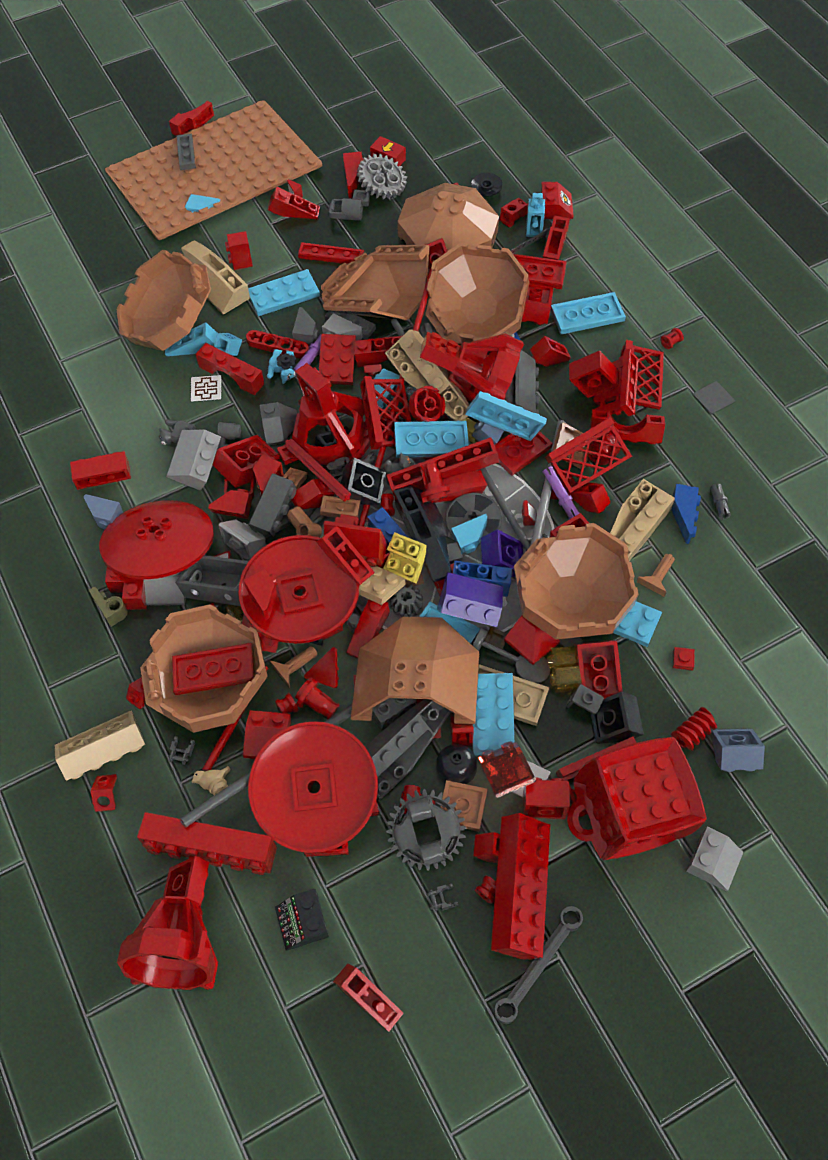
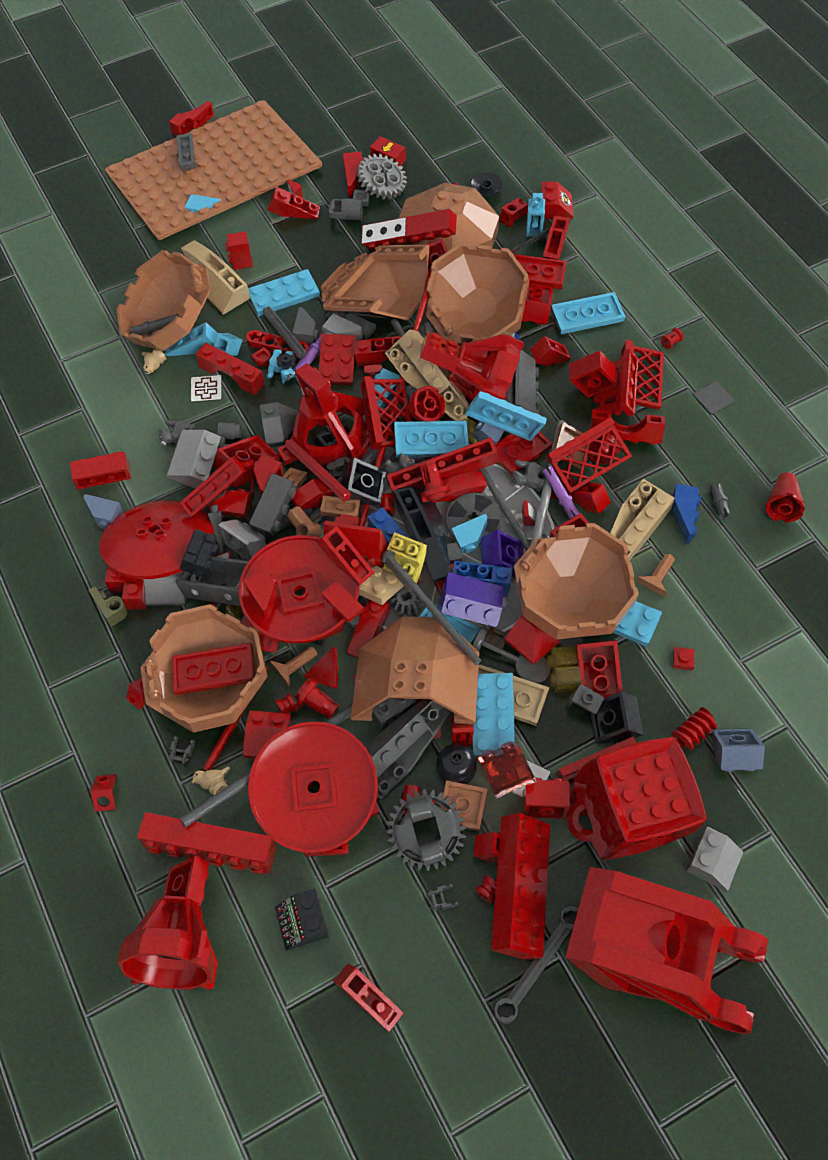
tan slope [55,710,145,781] -> none
red tile [298,242,364,264] -> none
none -> dark grey pin [130,313,180,335]
none -> tan animal [142,349,167,374]
none -> red fence [180,456,255,517]
none -> black brick [180,529,218,577]
none -> dark grey piece [208,505,224,554]
none -> red tile [251,347,271,367]
none -> dark grey axle [263,306,307,359]
none -> red tile [321,581,364,623]
none -> red brick [361,209,457,251]
none -> dark grey bar [382,550,481,665]
none -> dark grey animal [510,459,548,492]
none -> red piece [566,867,769,1034]
none -> red cone [766,472,805,523]

